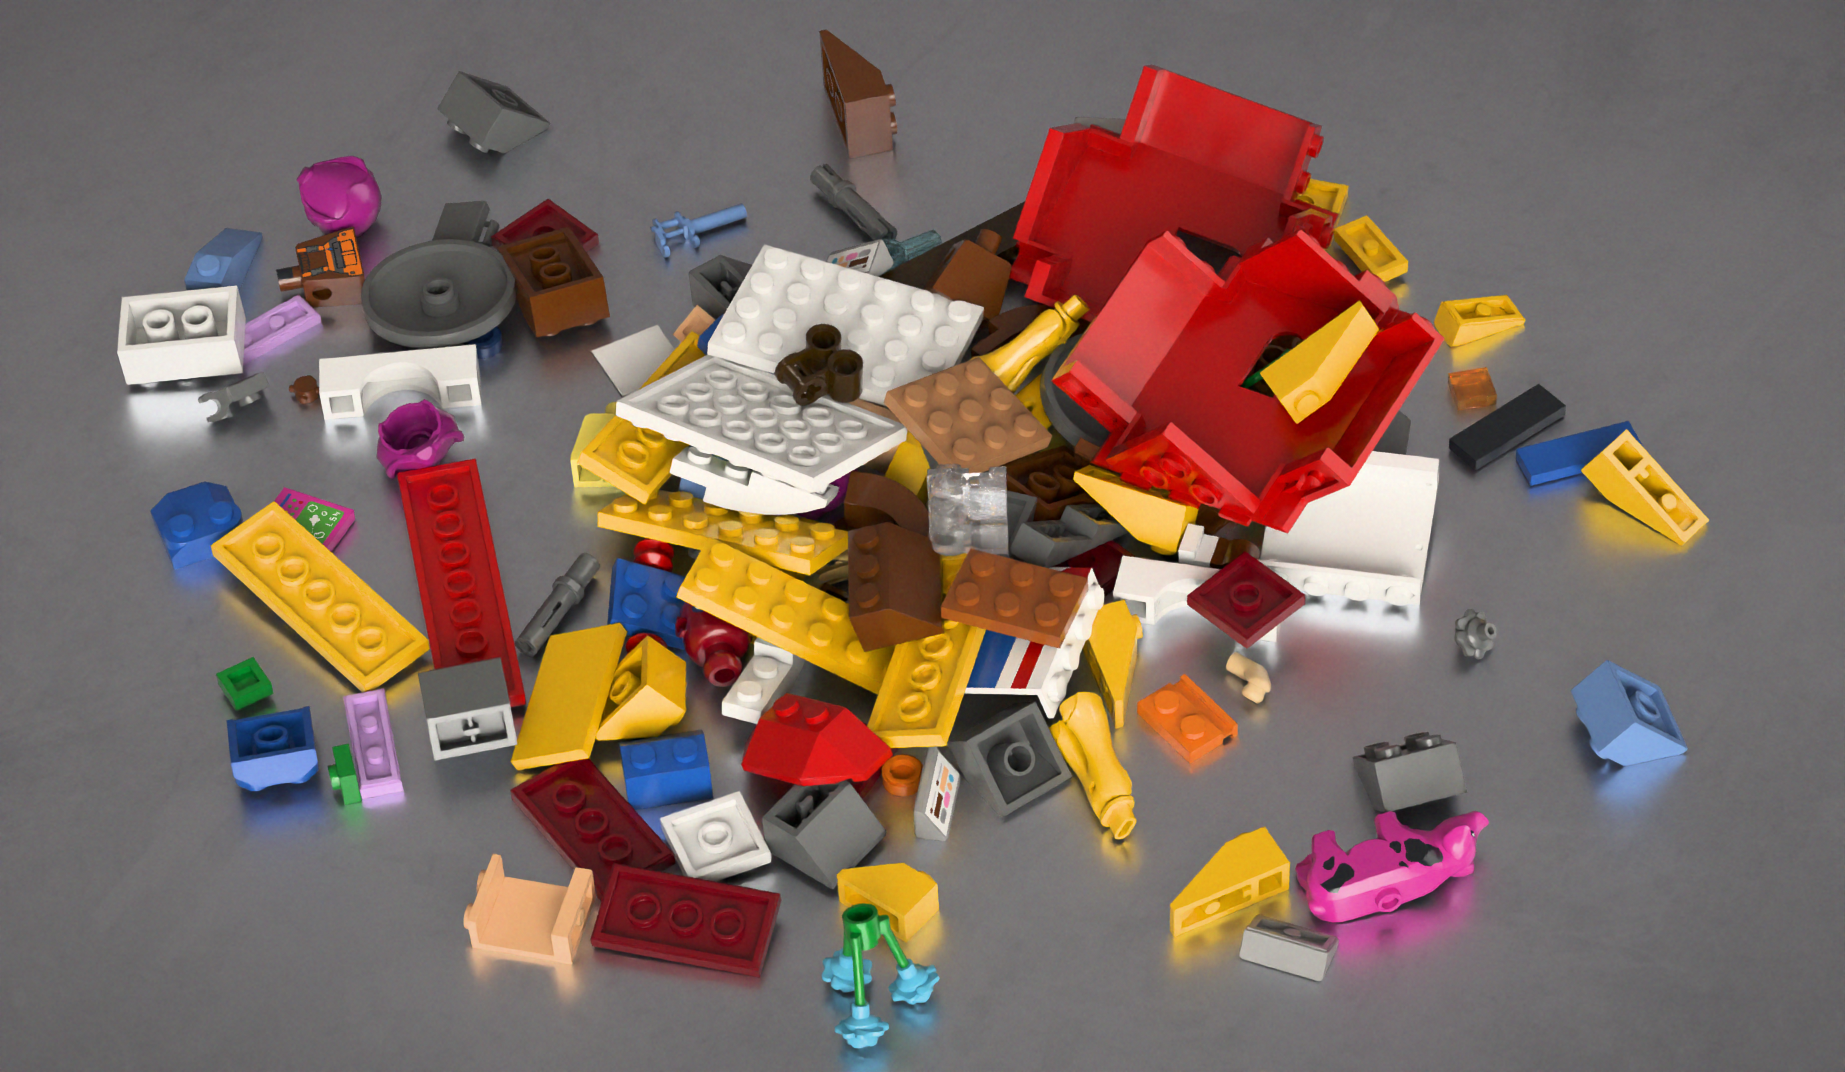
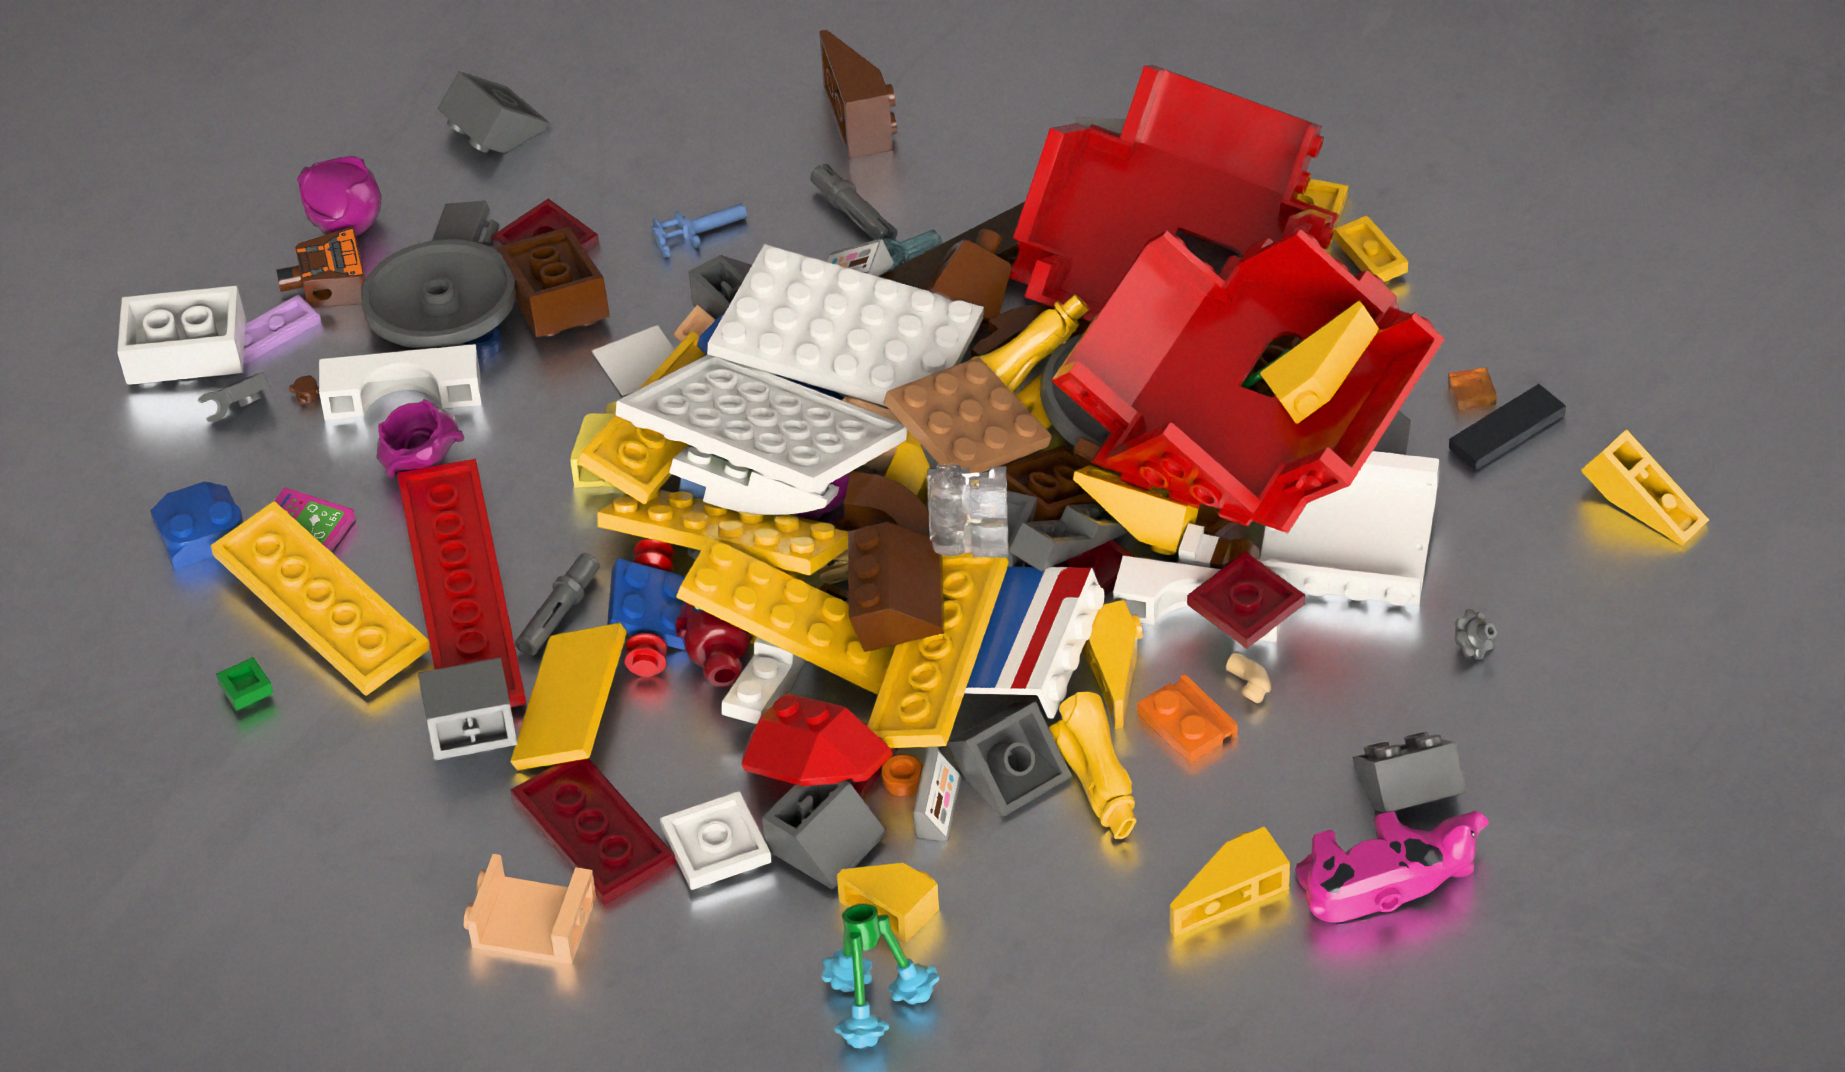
medium blue slope [184,228,263,291] -> none
blue slope [226,706,319,791] -> none
green plate [327,743,361,805] -> none
lavender tile [343,688,403,799] -> none
dark red tile [590,863,782,978] -> none
yellow slope [596,636,687,741] -> none
blue slope [619,729,713,810] -> none
dark brown piece [774,324,863,406] -> none
dark orange plate [941,548,1088,649] -> none
light grey slope [1239,914,1339,981] -> none
yellow slope [1434,295,1525,347] -> none
blue tile [1515,421,1644,486] -> none
medium blue slope [1571,660,1688,766] -> none

